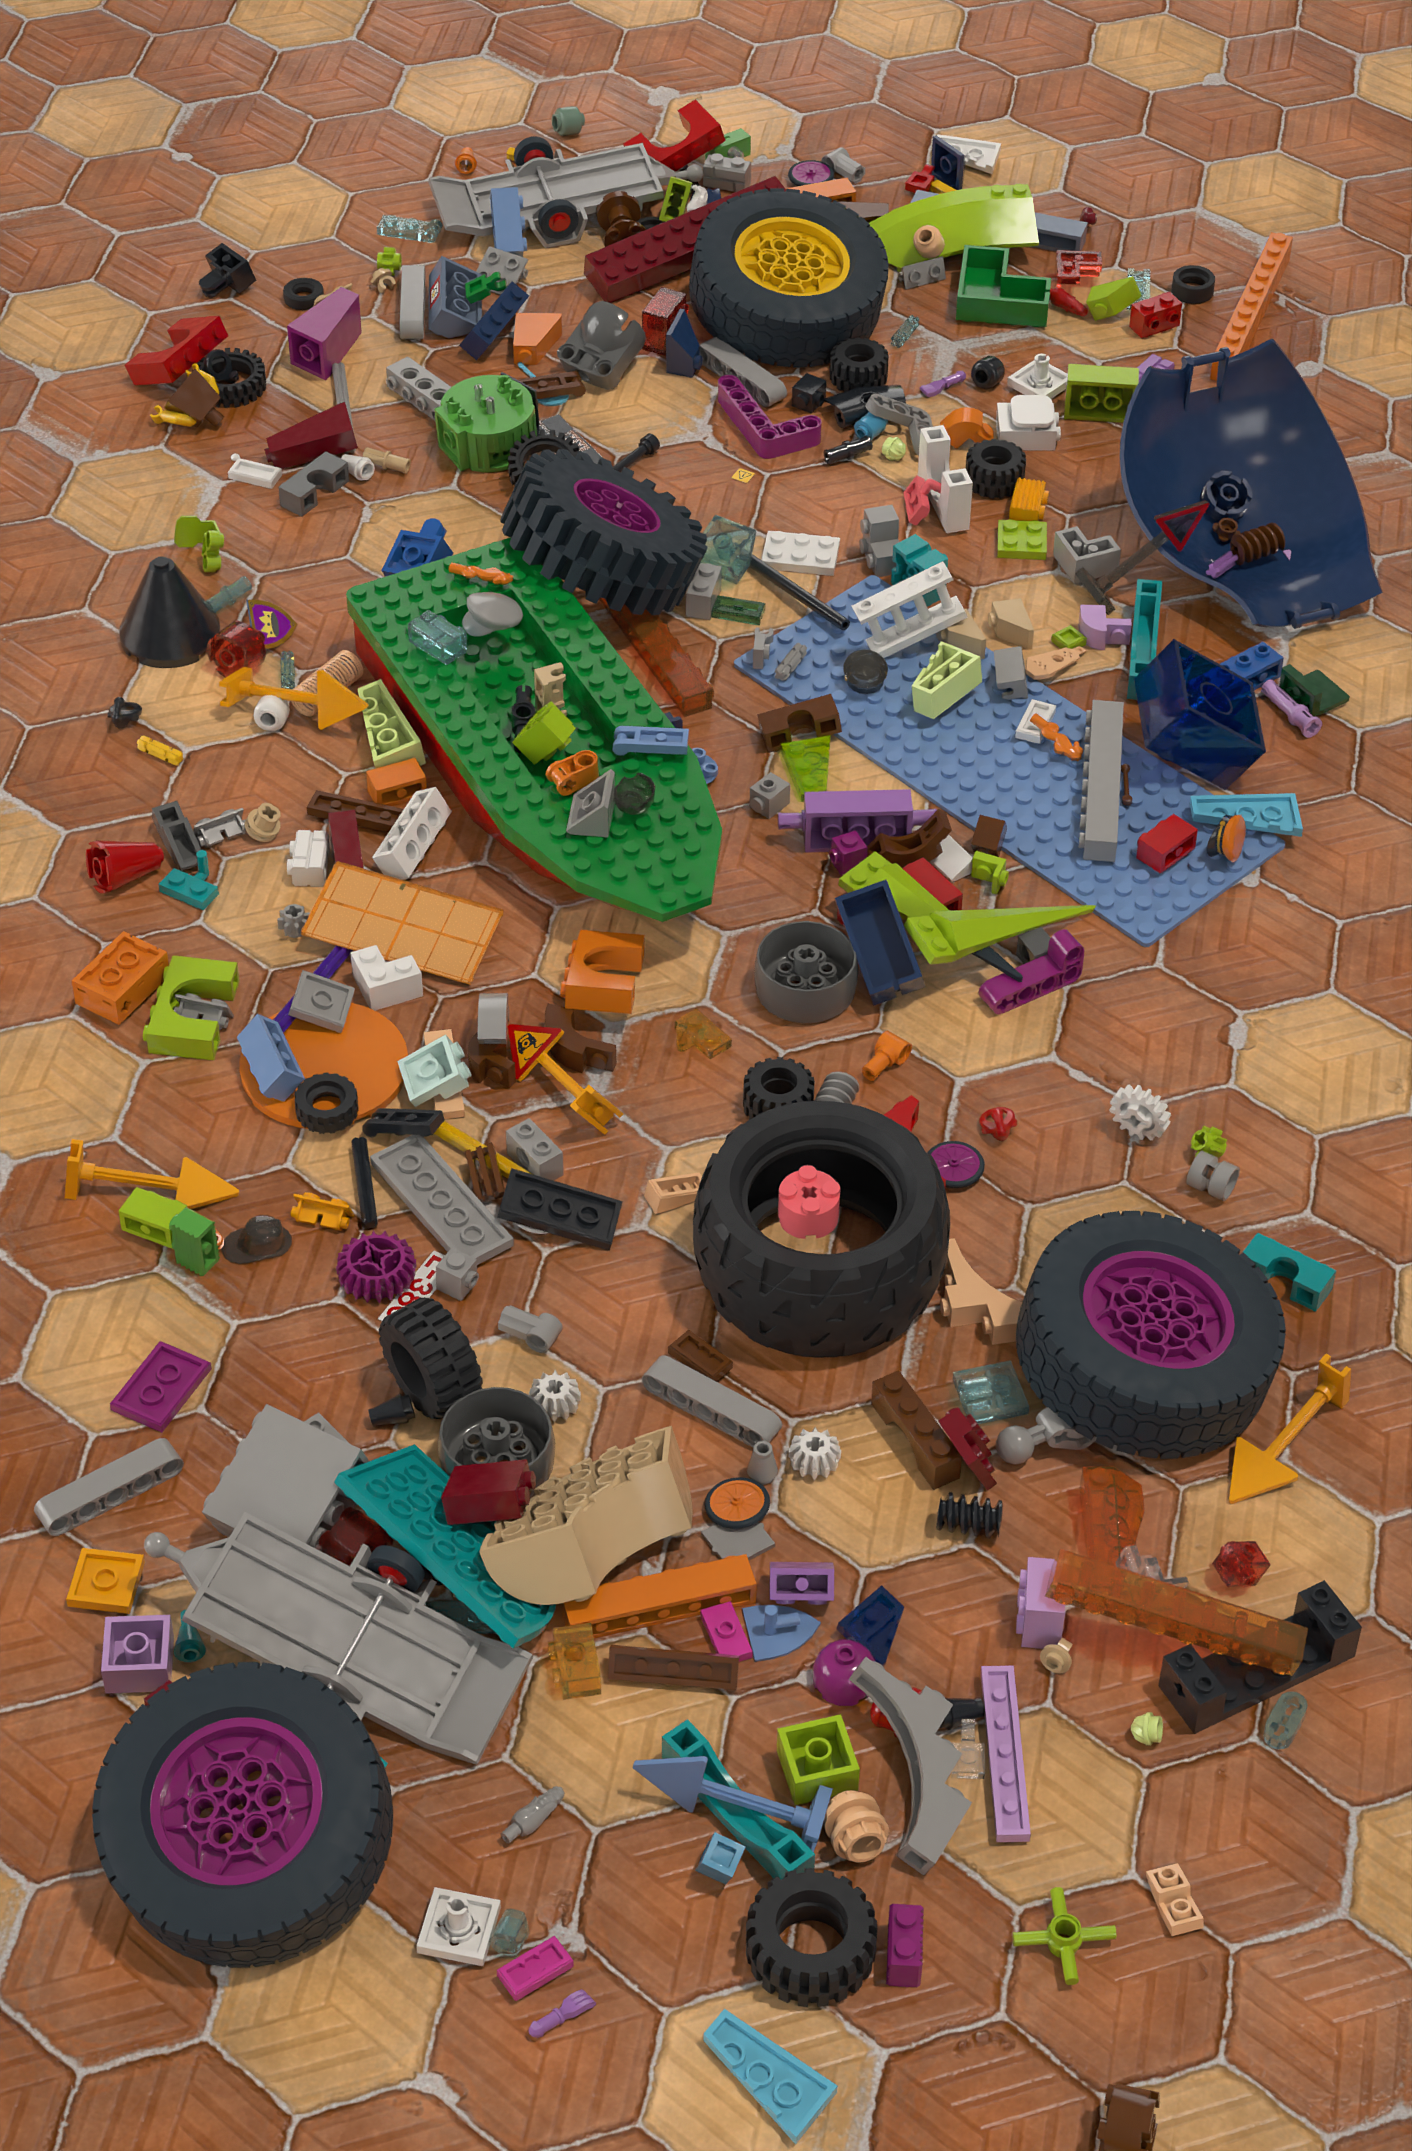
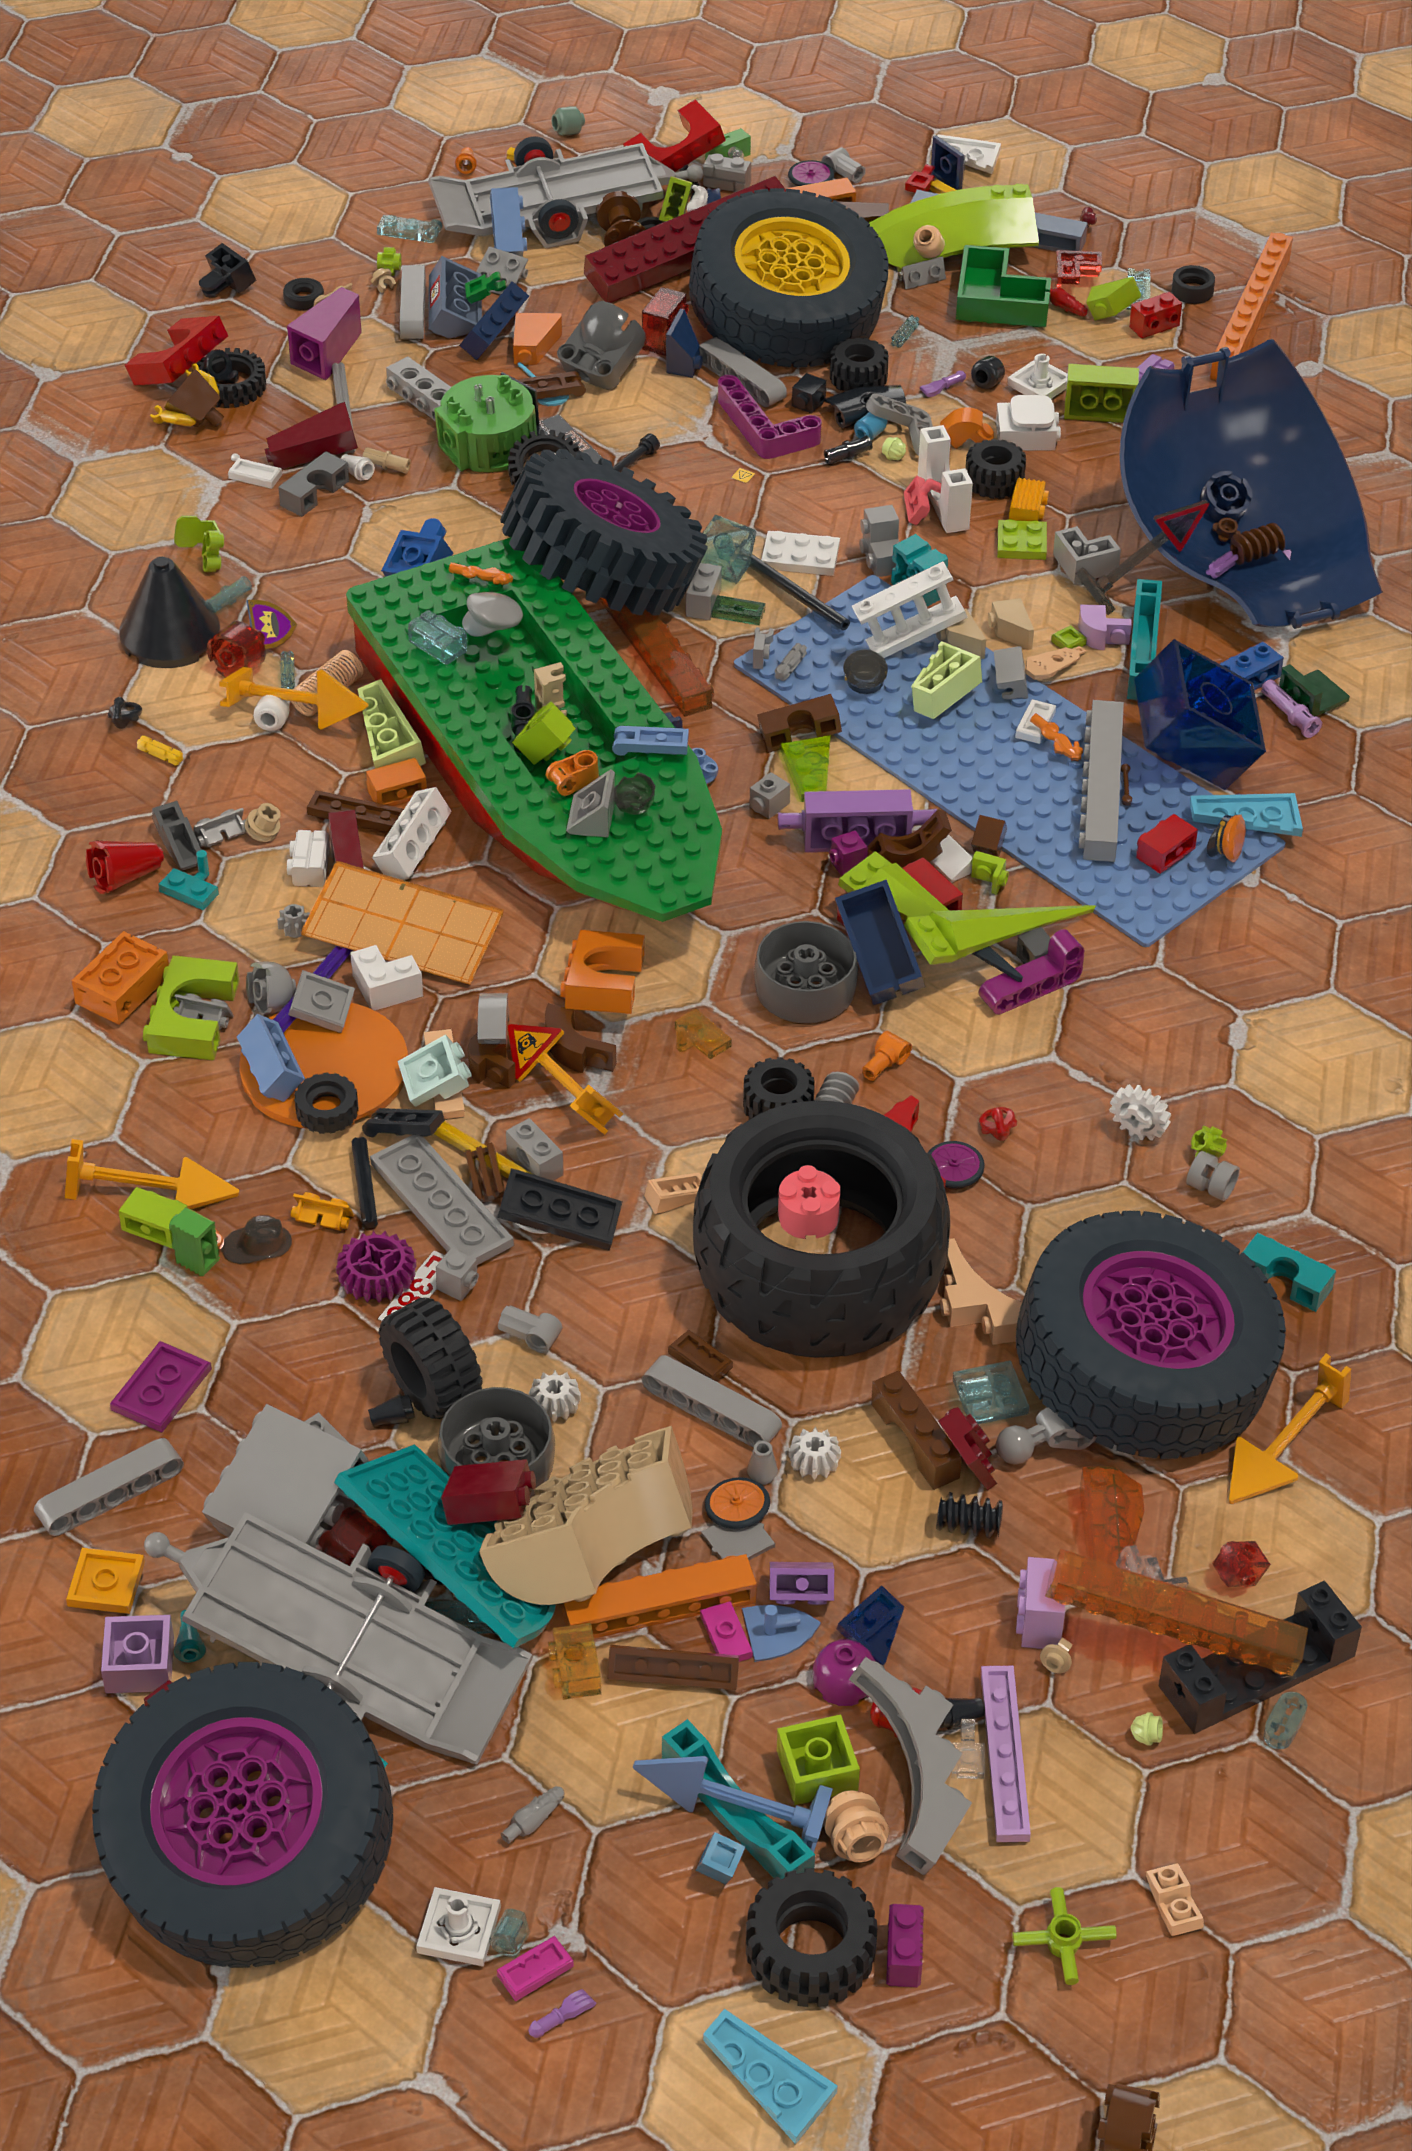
none -> light grey cylinder [246,961,296,1017]

